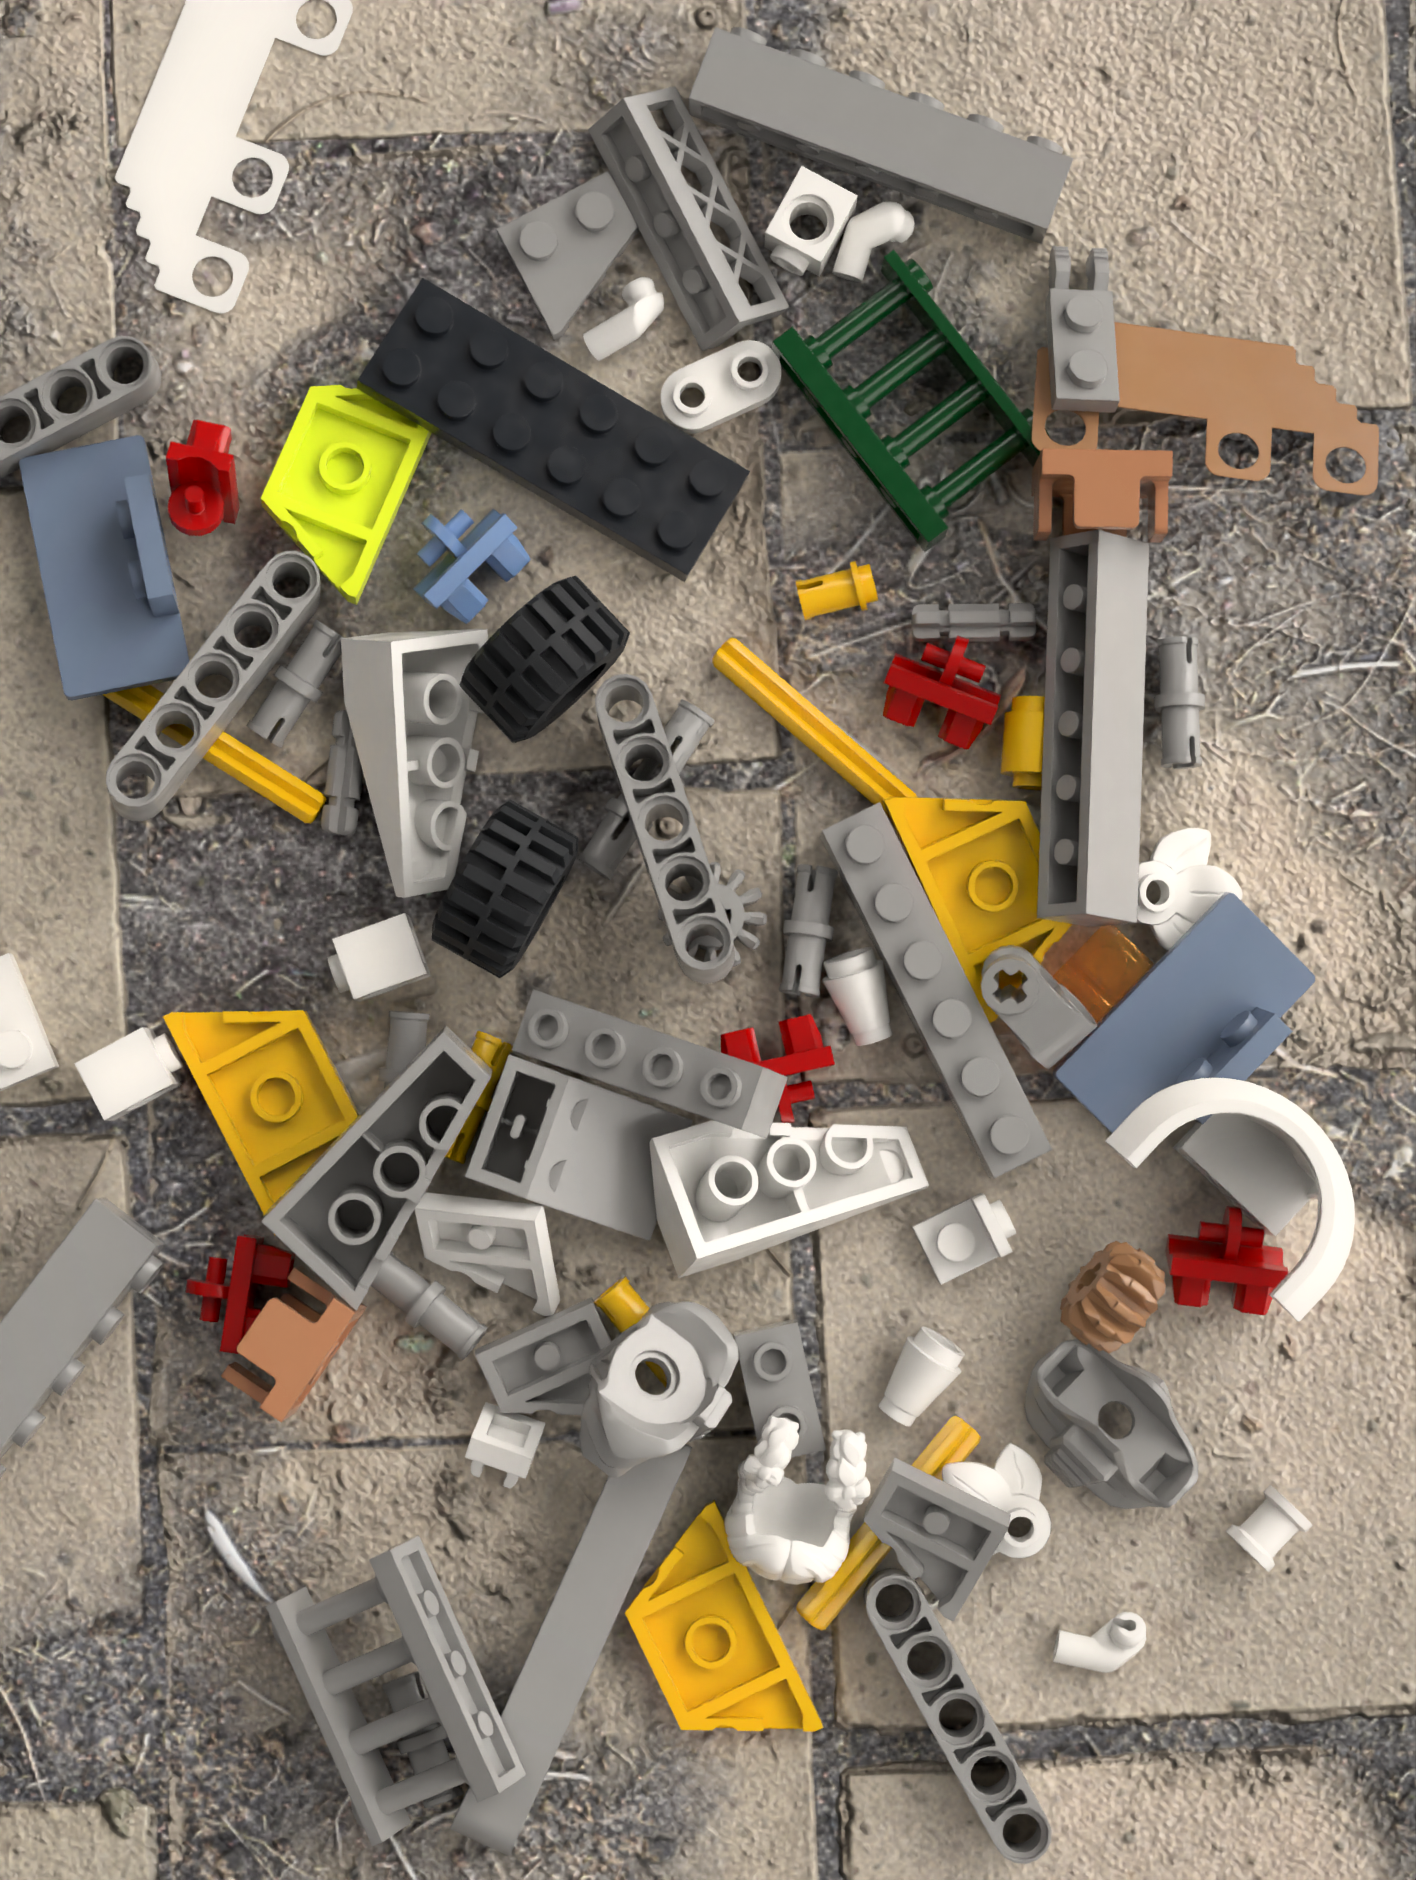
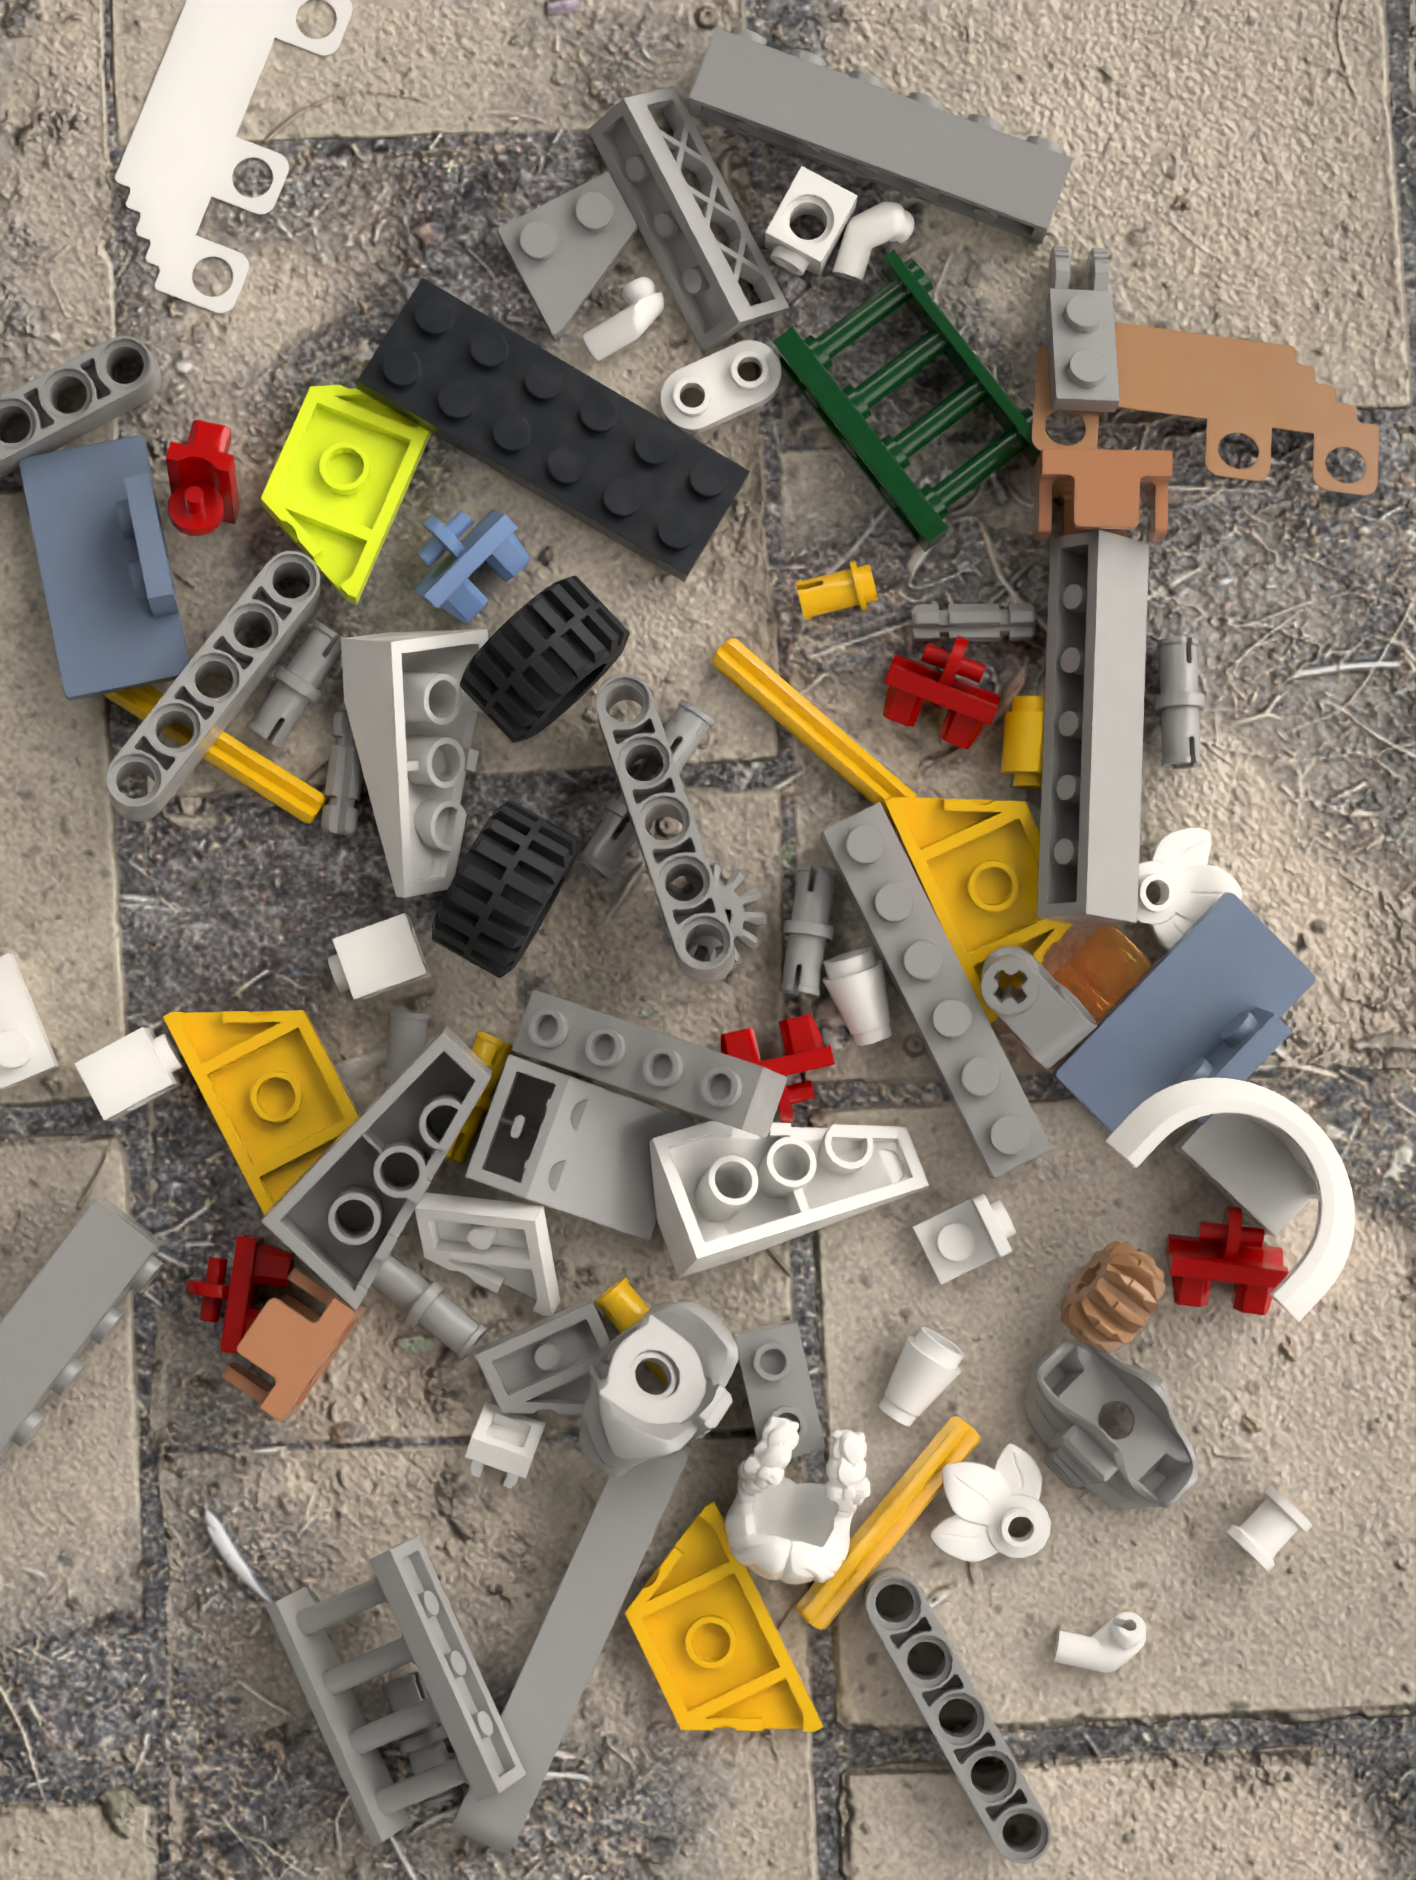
light grey wing [864,1458,1011,1621] -> none

